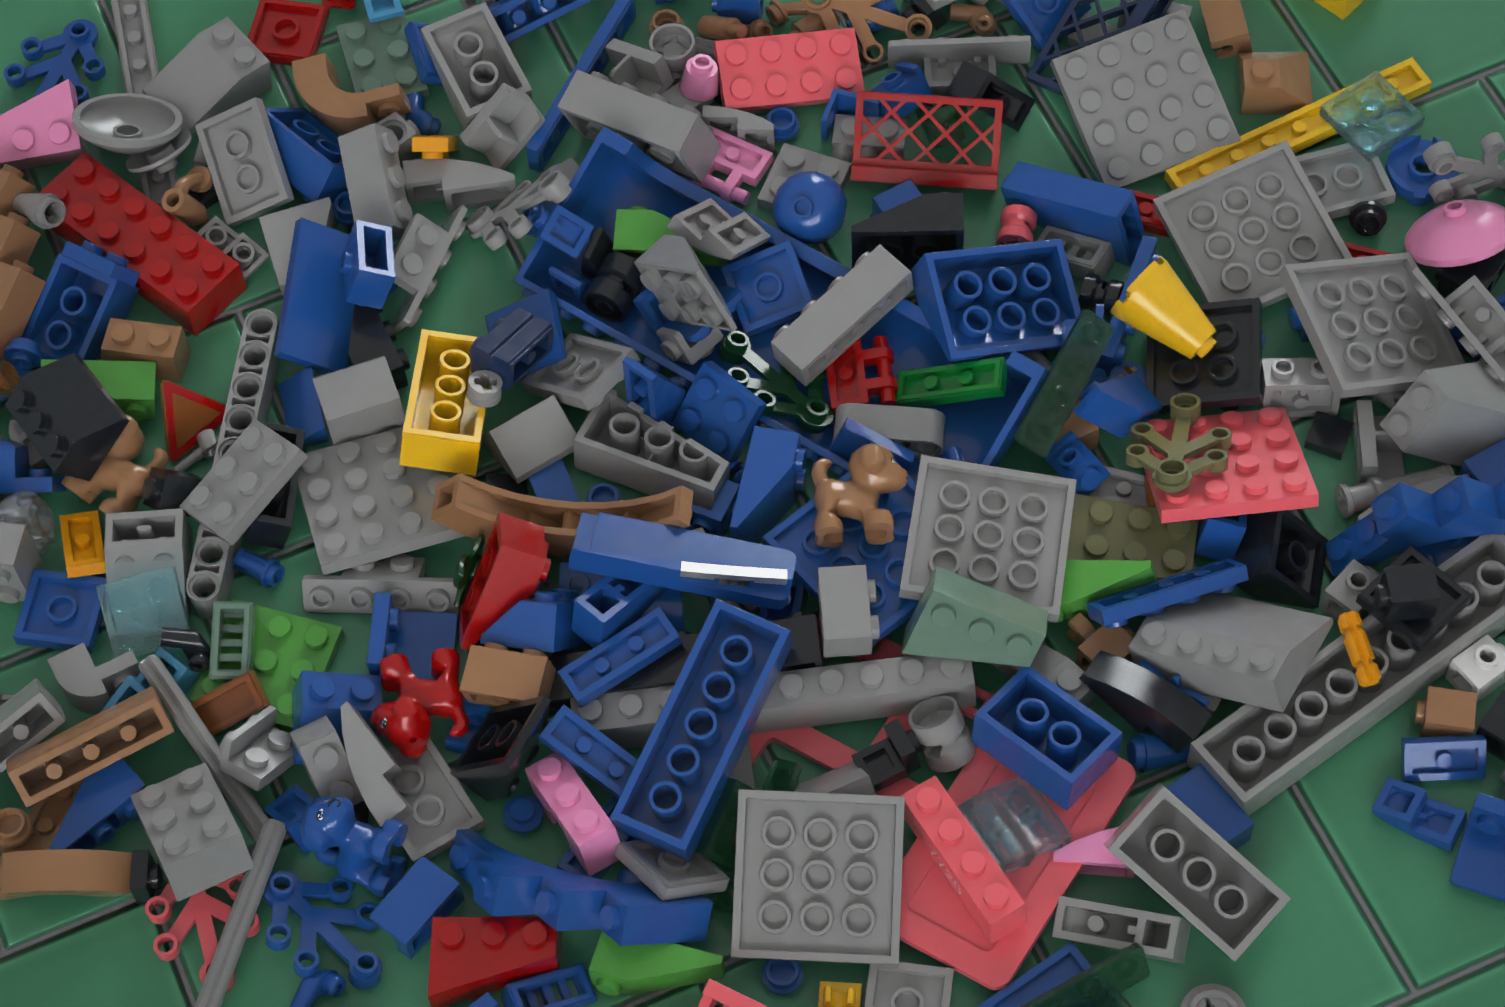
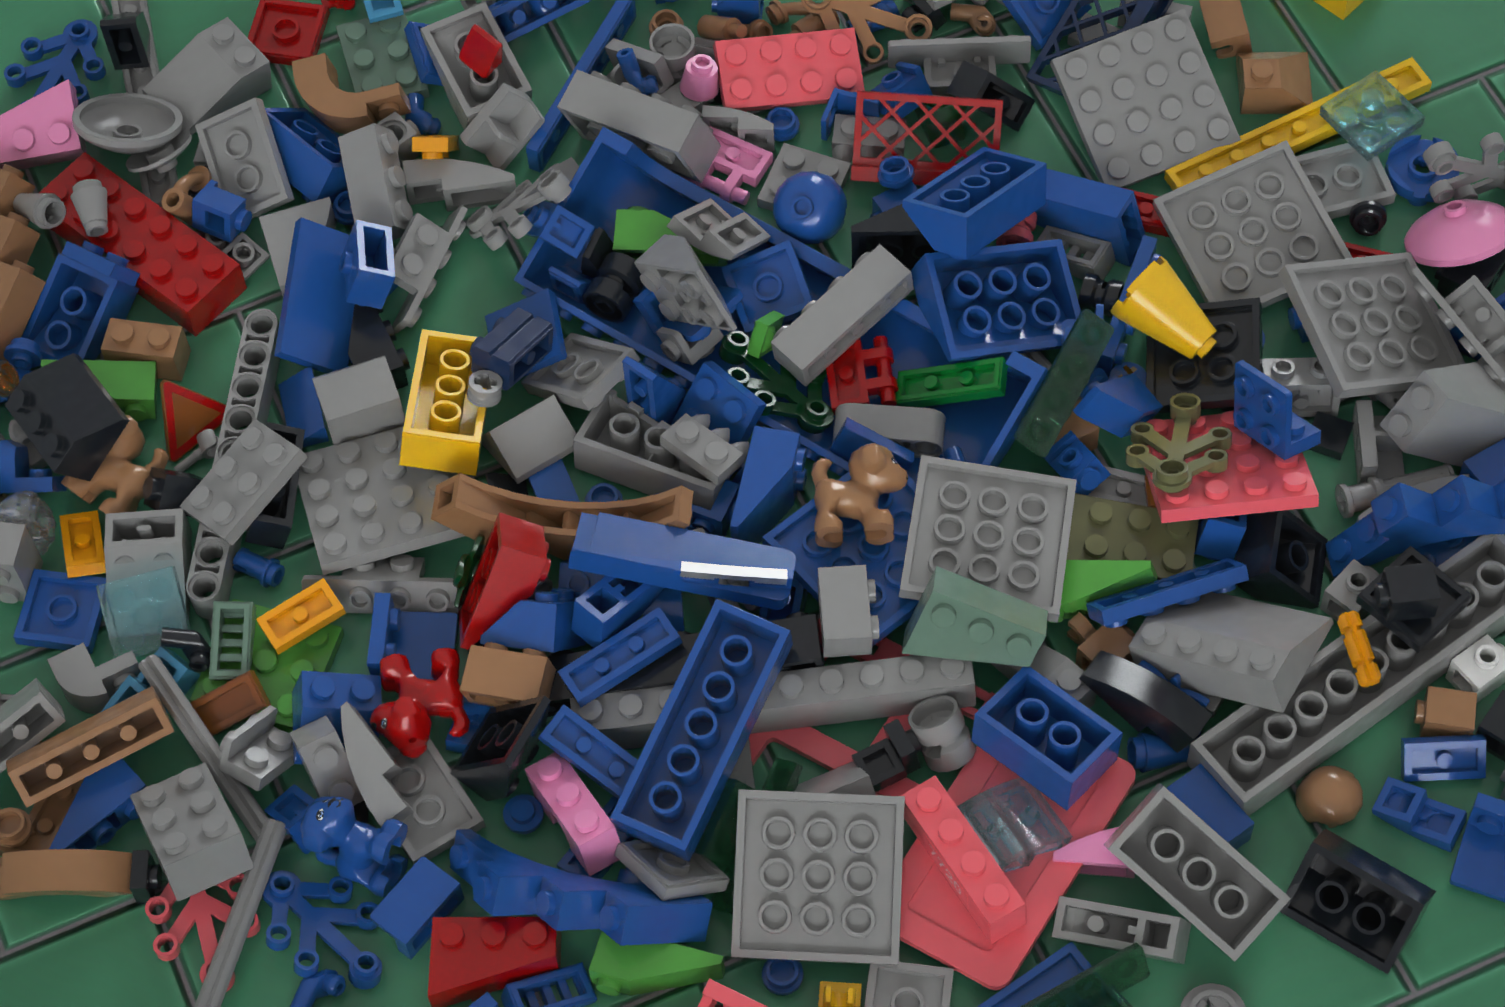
none -> light grey cone [70,179,108,237]
none -> black slope [100,12,150,70]
none -> blue brick [192,179,252,243]
none -> light orange plate [256,578,346,655]
none -> red slope [459,24,503,78]
none -> blue arm [616,48,659,95]
none -> light grey plate [660,413,750,486]
none -> bright green tile [747,310,785,359]
none -> blue plate [877,156,915,189]
none -> blue slope [902,147,1047,260]
none -> blue bracket [1233,360,1321,460]
none -> black slope [1280,828,1436,974]
none -> medium nougat hair [1296,765,1363,828]

